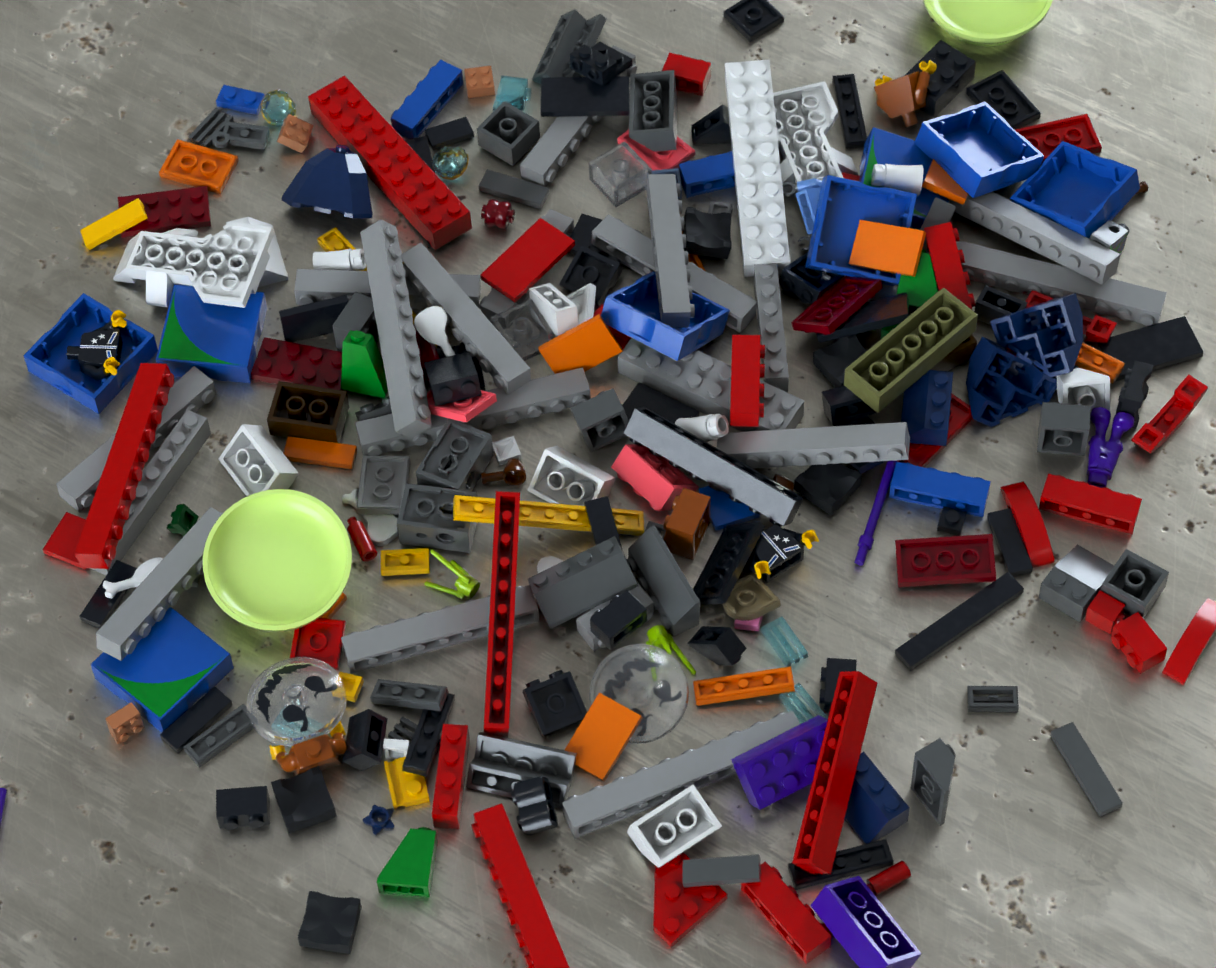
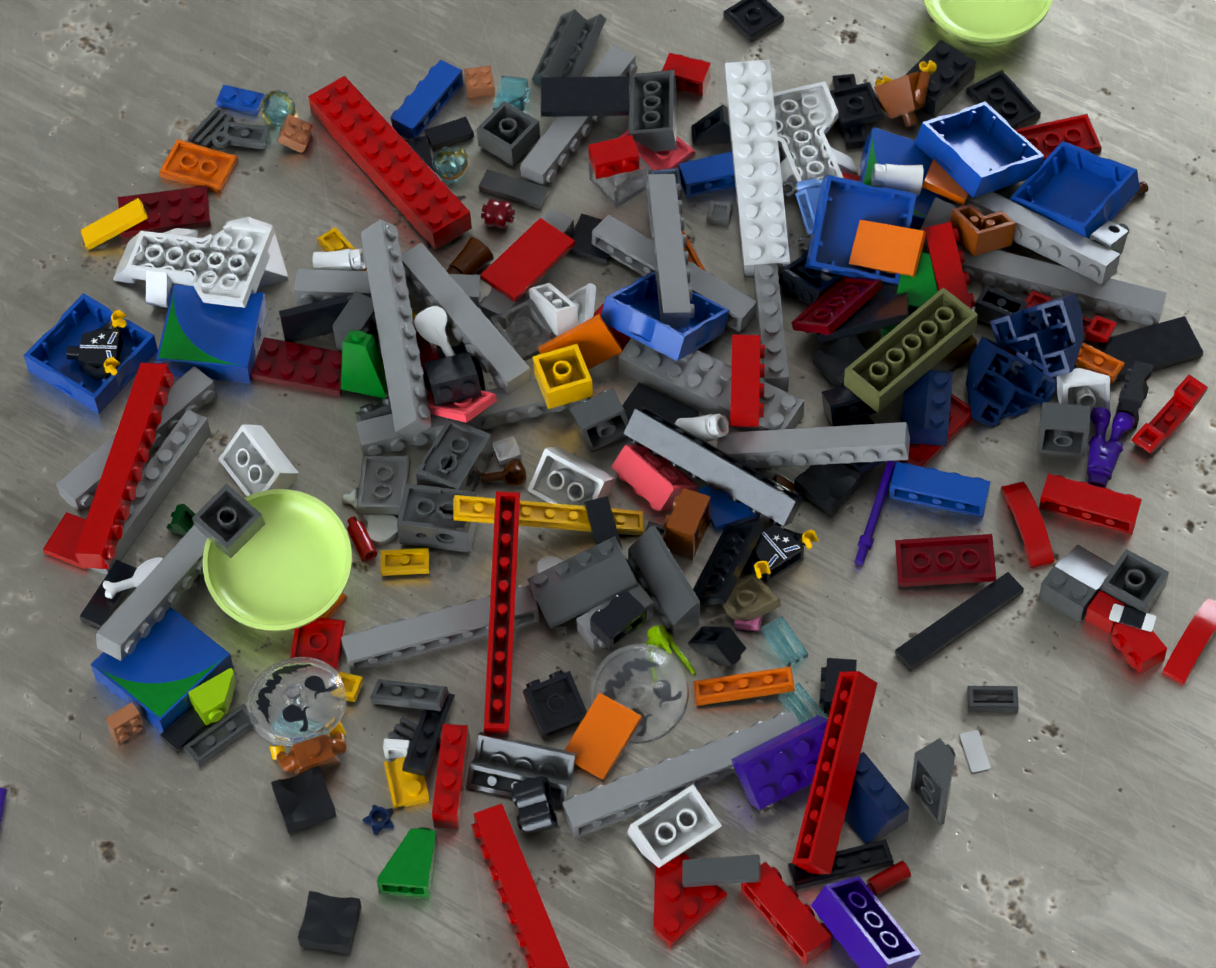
black brick [216,786,270,830] -> none
dark brown brick [267,381,349,443] -> none
dark blue brick [281,145,373,218] -> none
orange tile [283,436,357,470] -> none
black brick [342,709,388,771] -> none
lime plant [424,549,480,600] -> none
black plate [559,245,624,306] -> none
black plate [570,42,632,86] -> none
black brick [683,207,731,259] -> none
black plate [937,506,967,536] -> none
black tile [987,508,1033,577] -> none
dark grey tile [1050,722,1123,817] -> none
none -> lime slope [188,668,237,725]
none -> dark grey brick [192,483,265,558]
none -> reddish brown plant [446,237,494,275]
none -> yellow brick [532,344,593,409]
none -> red brick [588,135,639,179]
none -> black tile [830,82,883,129]
none -> dark orange brick [950,204,1016,256]
none -> white sticker [959,730,991,773]
none -> sticker [1109,604,1157,632]

